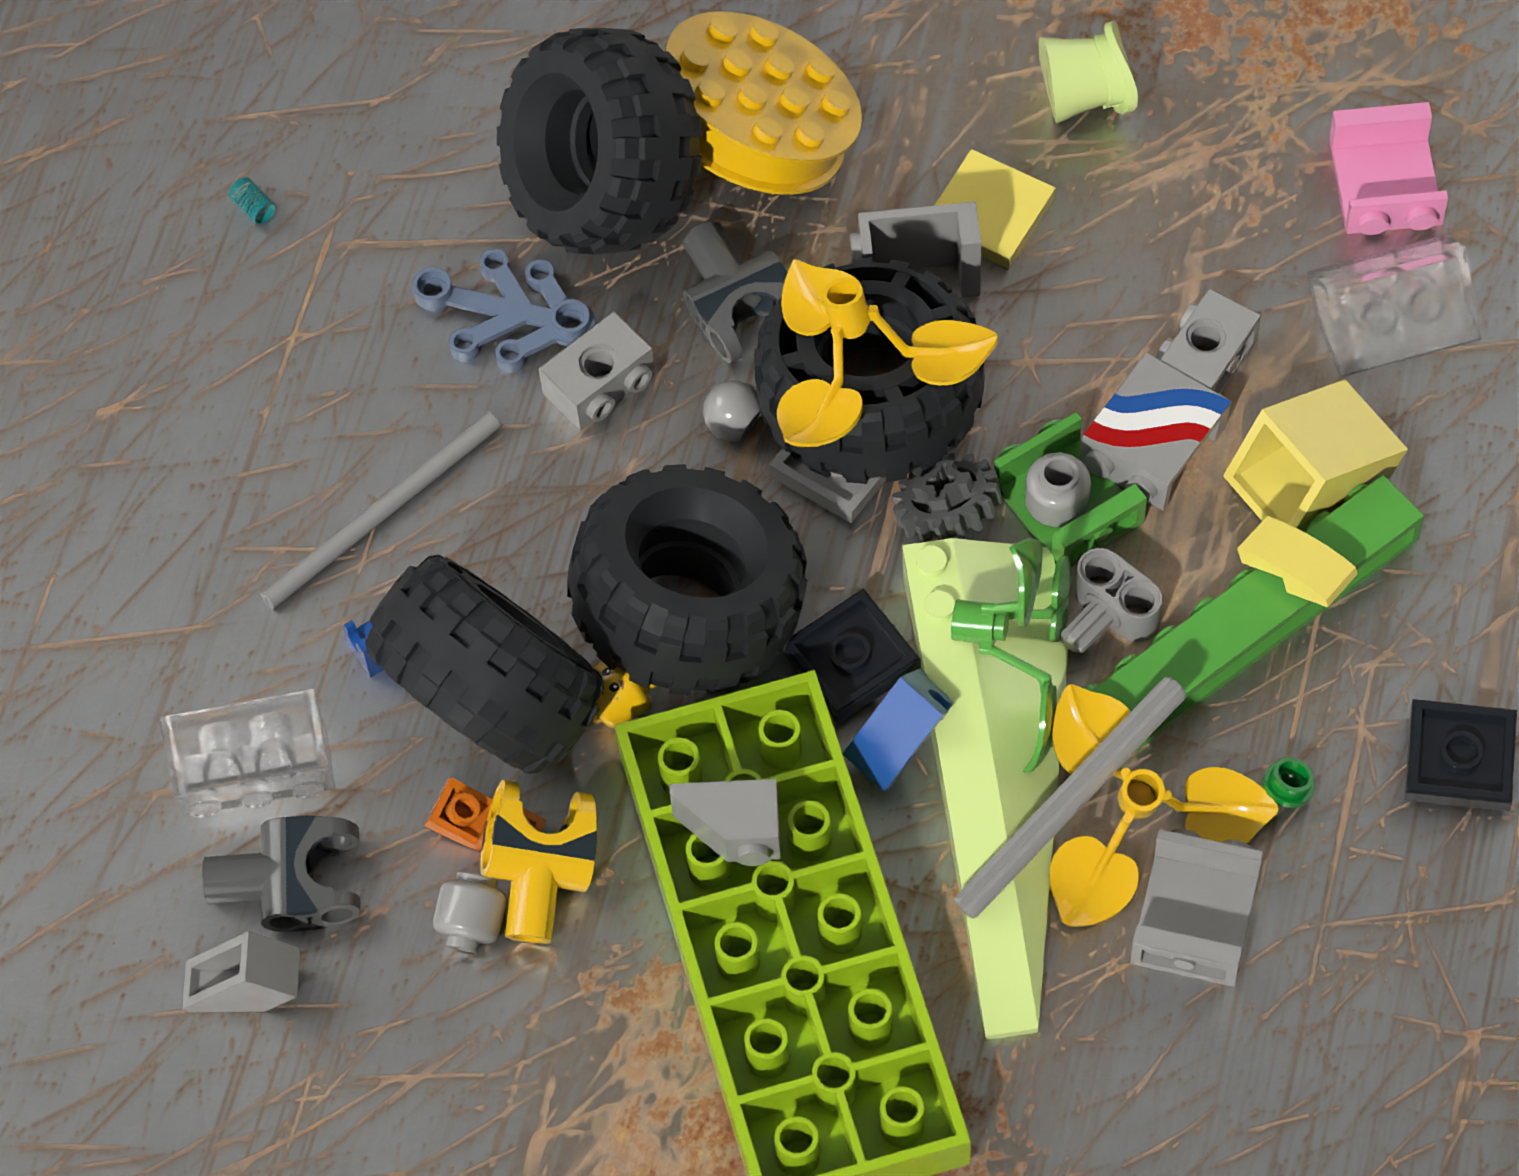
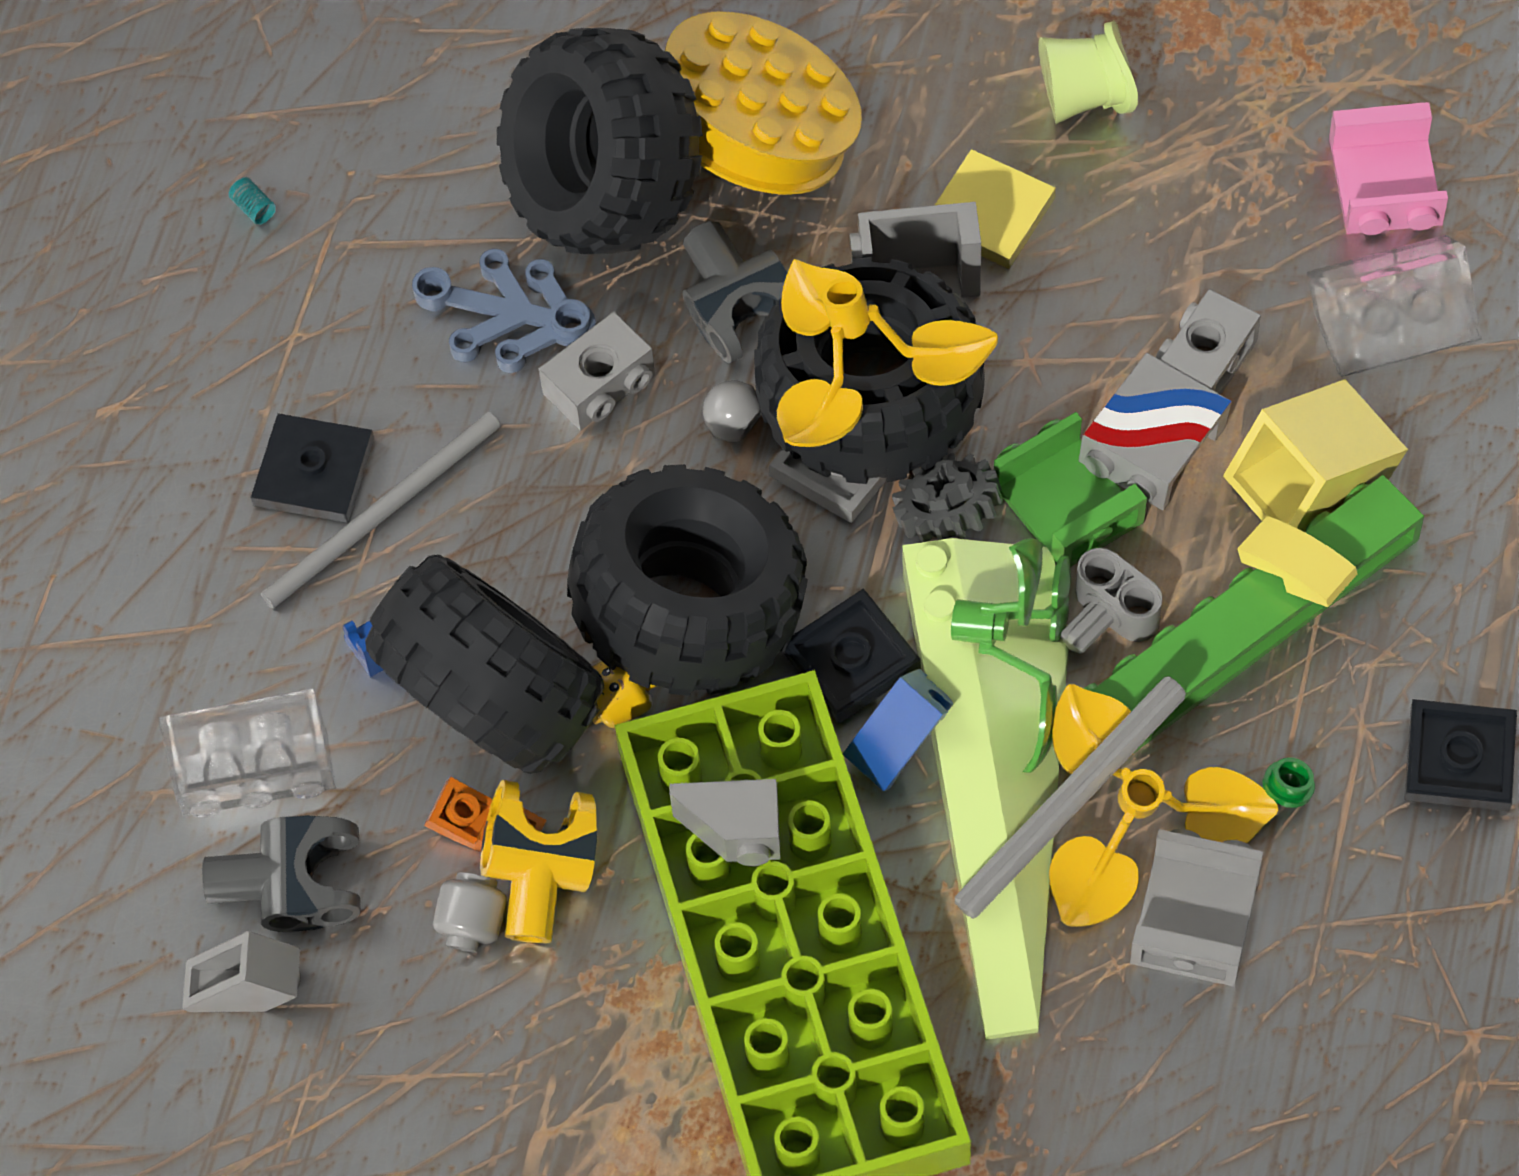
light grey head [1024,452,1091,528] -> none
none -> black plate [251,413,374,523]

